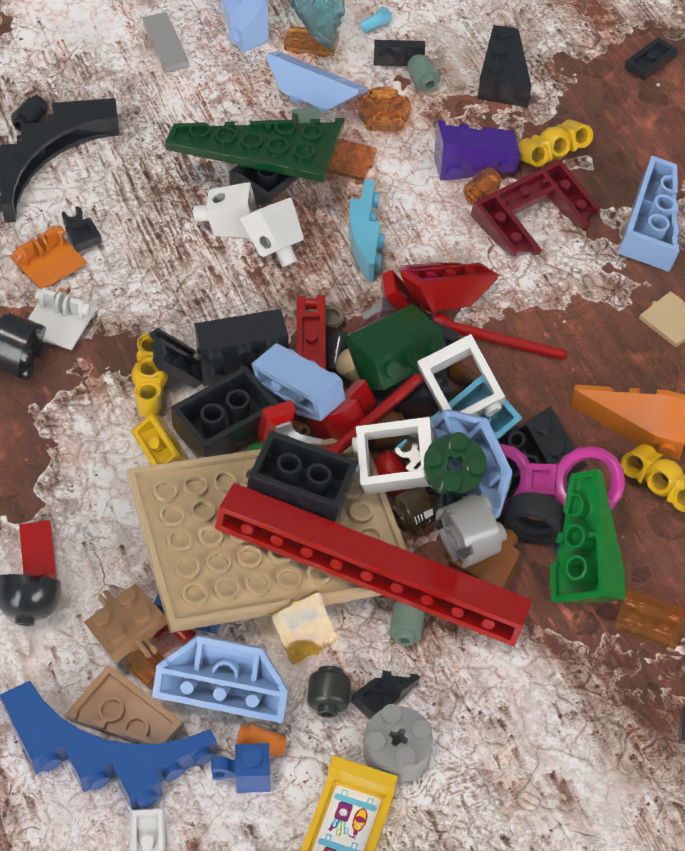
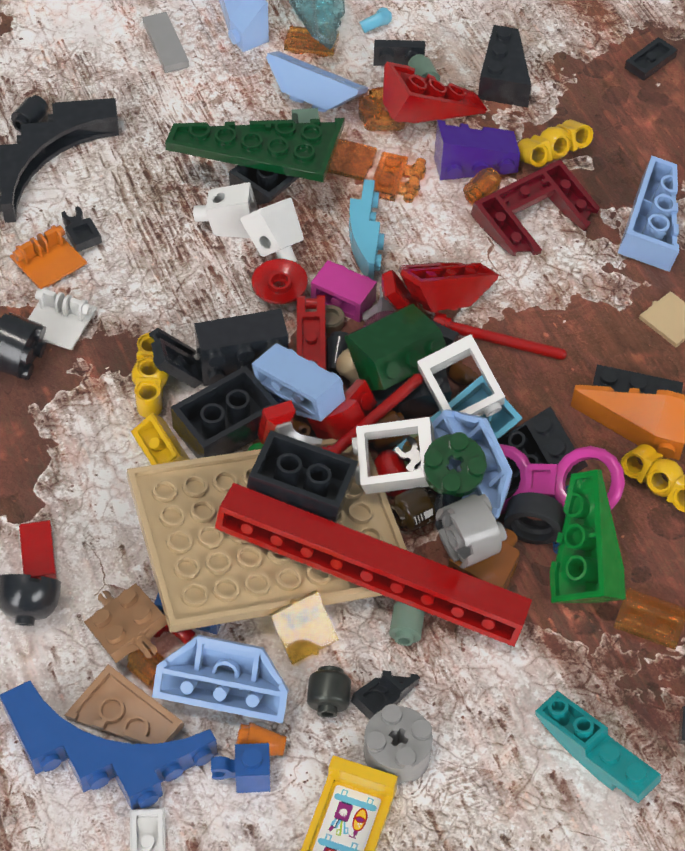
none -> red dish [252,259,308,304]
none -> dark pink brick [311,260,377,323]
none -> clear orange plate [373,152,426,203]
none -> red wedge [383,62,488,123]
none -> teal slope [535,690,661,803]
none -> black plate [592,364,683,394]

